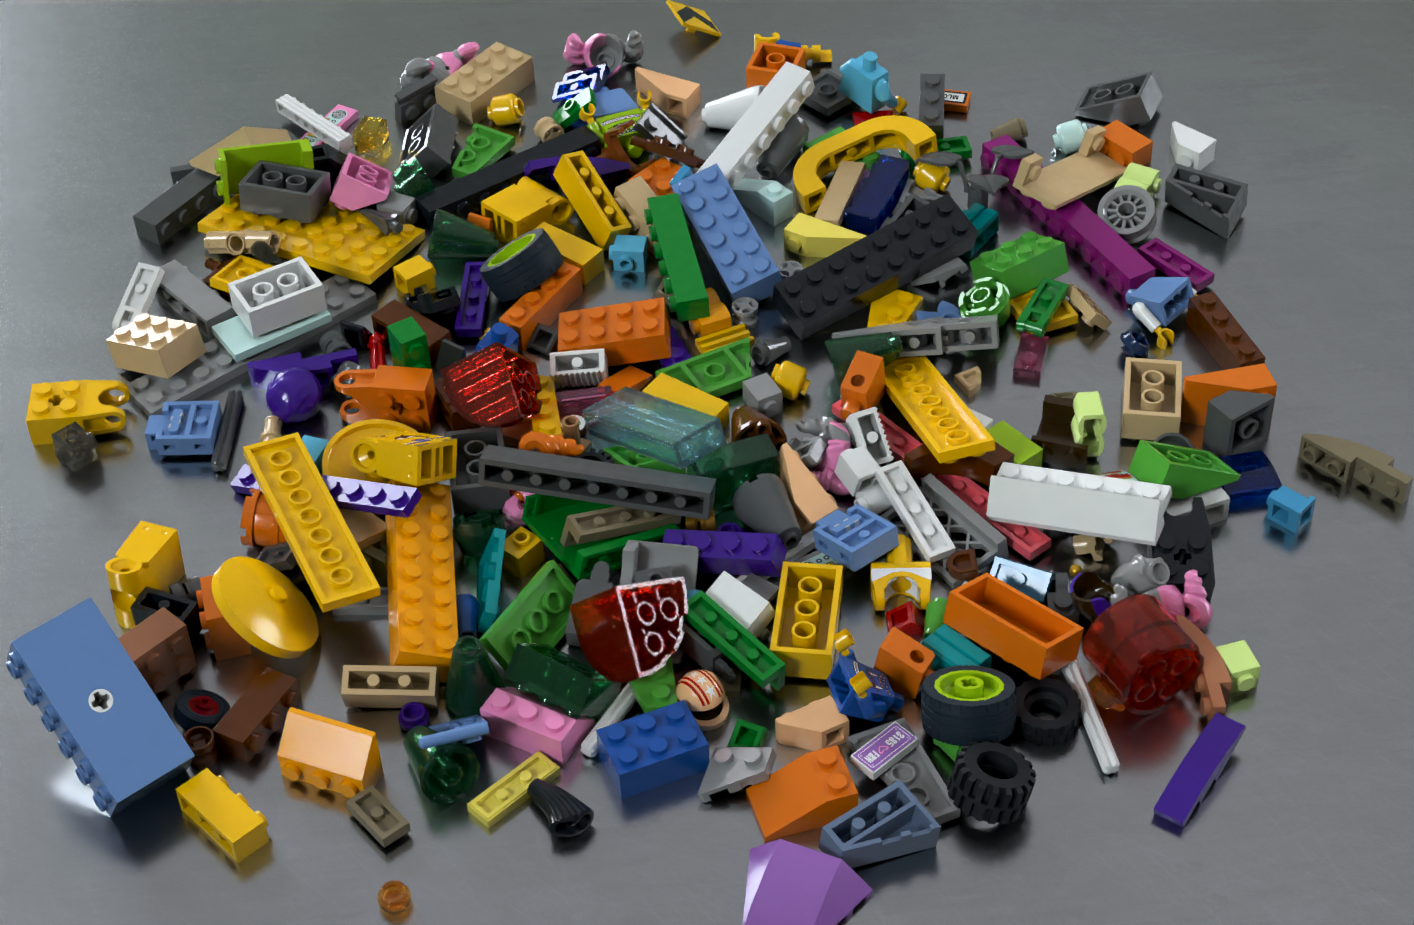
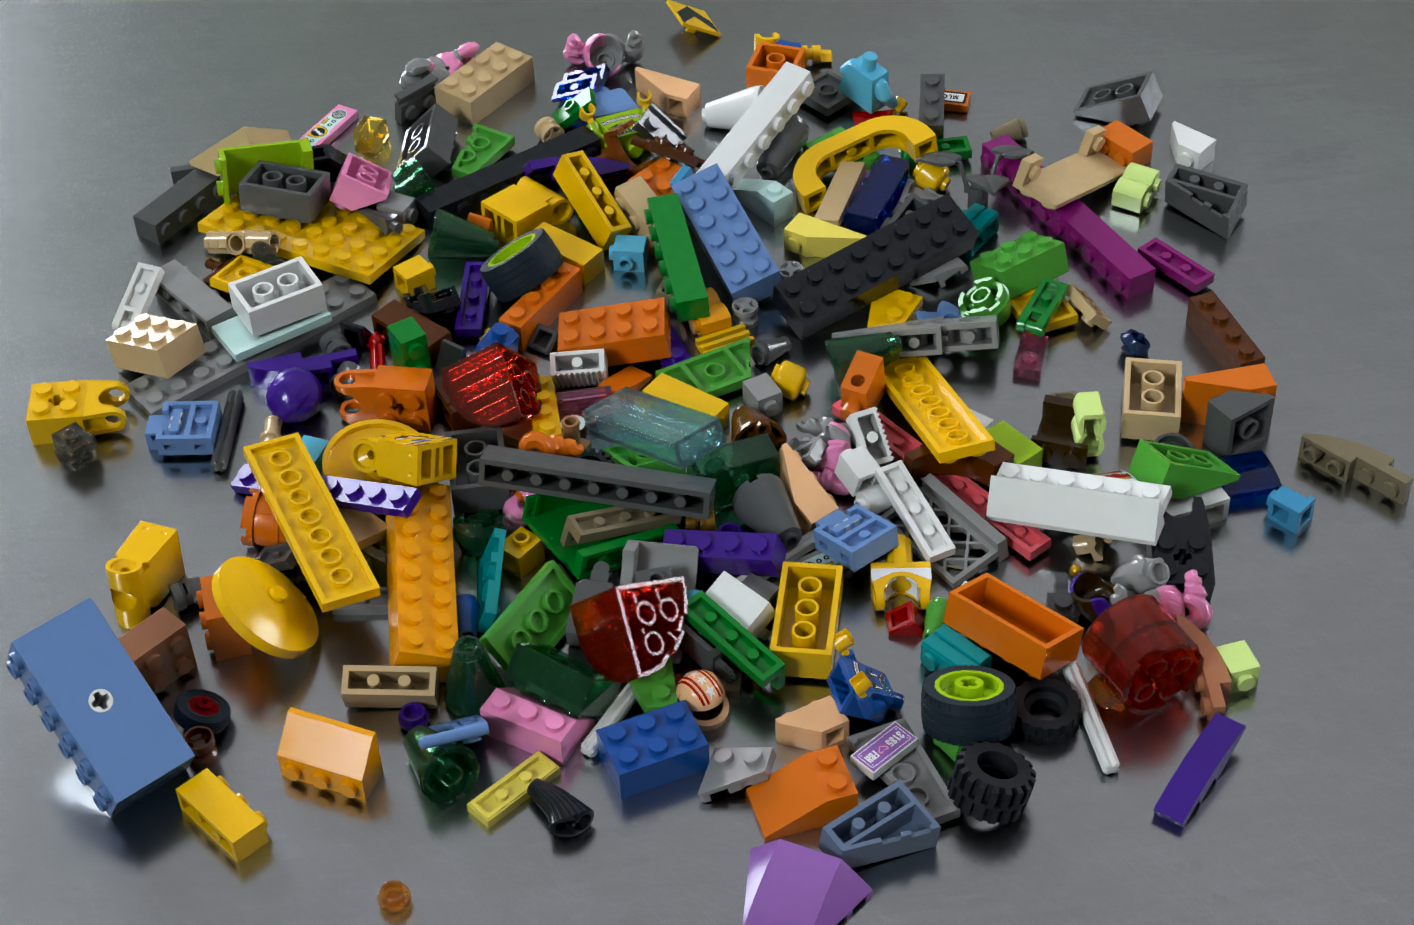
black brick [130,586,202,644] -> none
reddish brown brick [212,667,301,763] -> none
white piece [275,94,353,153] -> none
dark tan plate [346,785,411,848] -> none
yellow head [487,93,525,127] -> none
green slope [727,718,771,747] -> none
orange torso [874,627,936,699] -> none
reddish brown tile [947,549,979,581] -> none
tan tile [954,366,982,398] -> none
panel [990,556,1055,603] -> none
light aqua head [1052,119,1087,155] -> none
light grey wheel [1098,185,1157,244] -> none
medium blue torso [1125,277,1197,350] -> none

